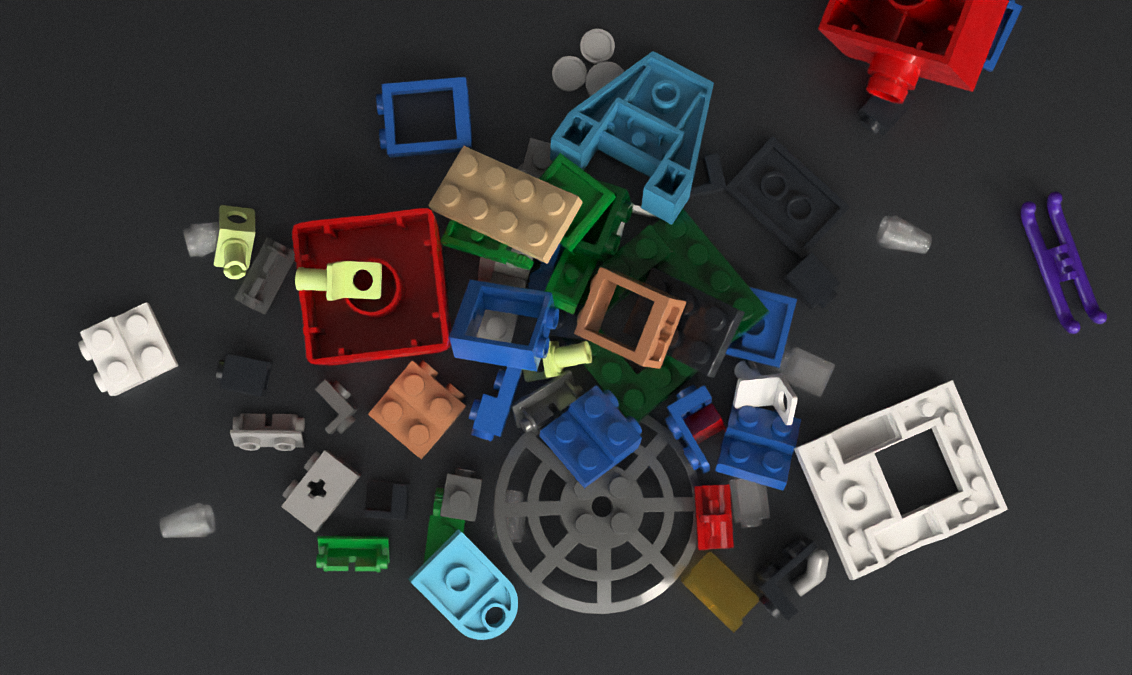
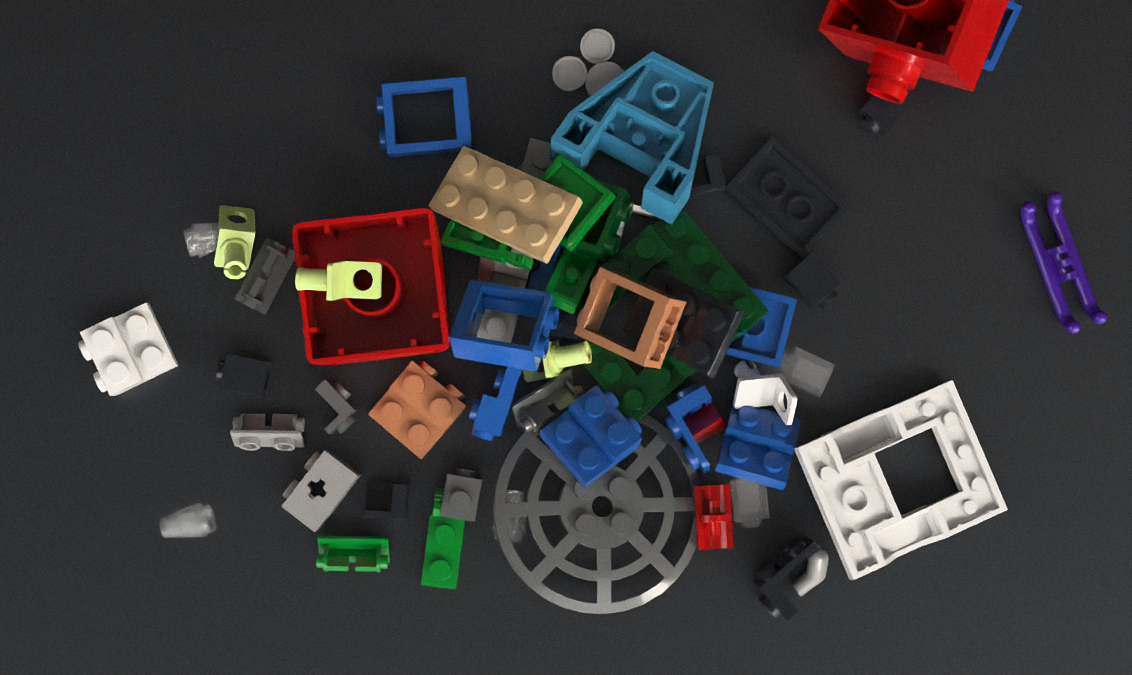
medium azure tile [408,529,518,640] -> none
clear yellow panel [681,552,759,633] -> none
clear cone [877,215,932,254] -> none

